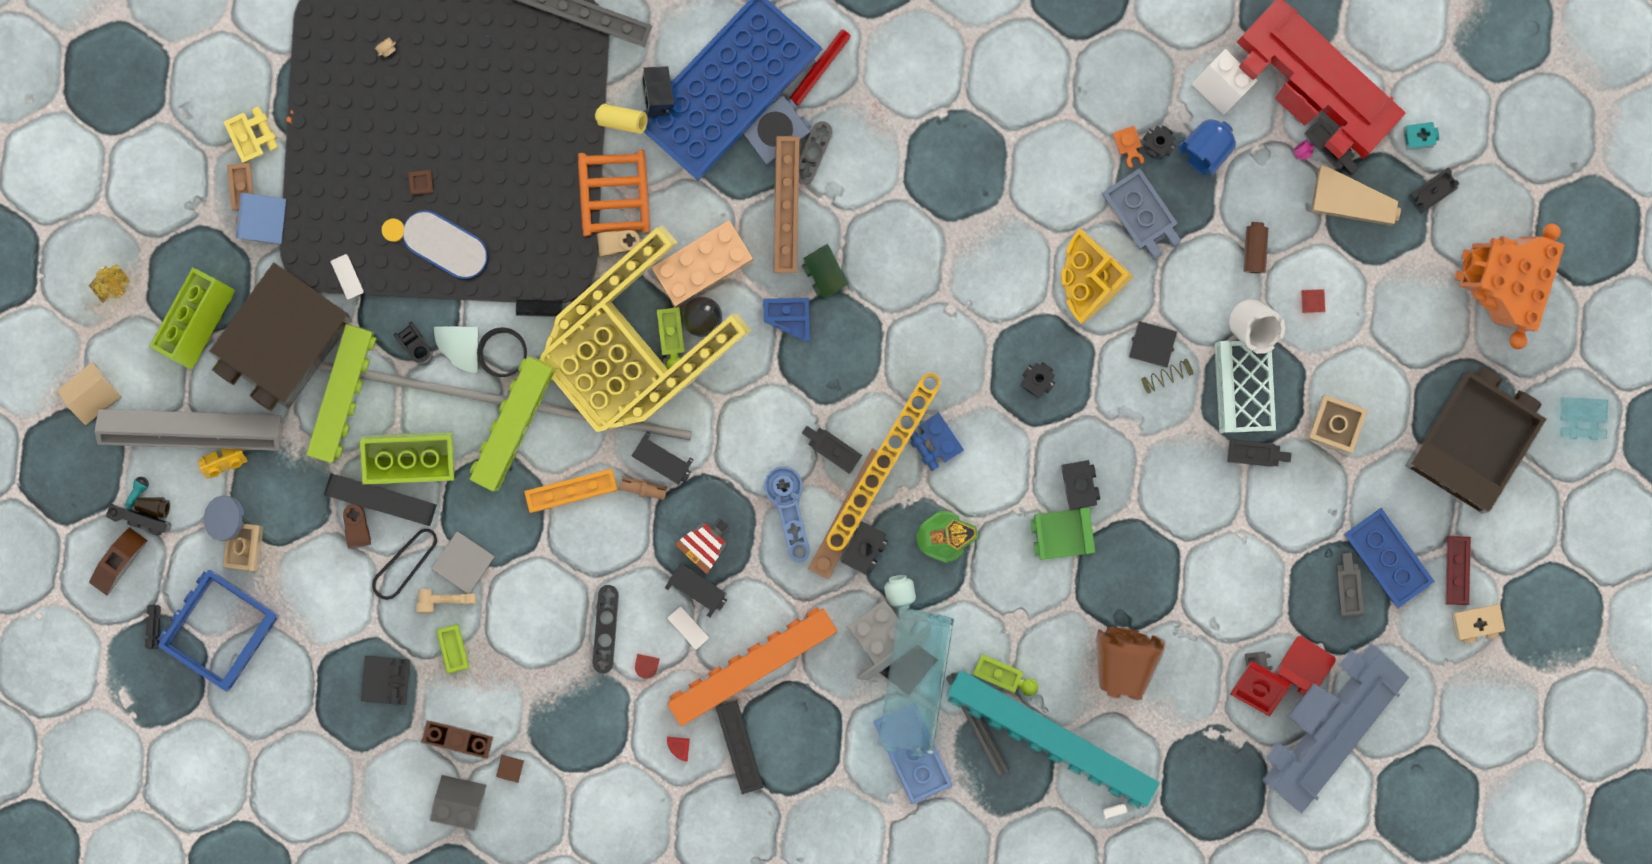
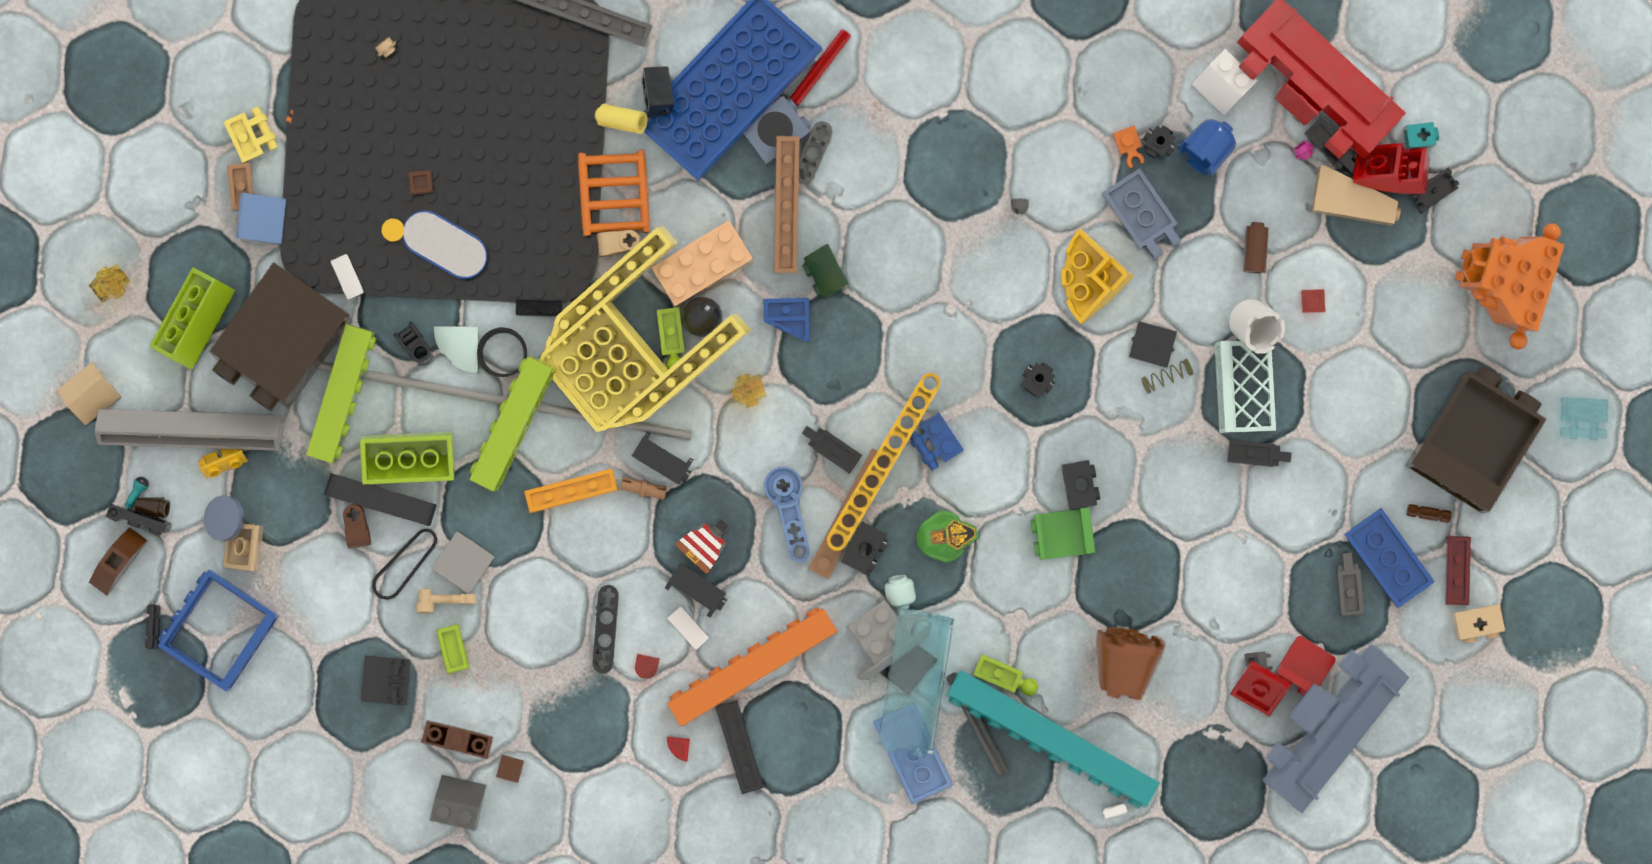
tan brick [1307,395,1368,454] -> none
none -> clear yellow brick [731,373,767,408]
none -> dark grey hinge [1011,199,1029,215]
none -> red slope [1353,143,1430,194]
none -> reddish brown axle [1406,504,1452,523]

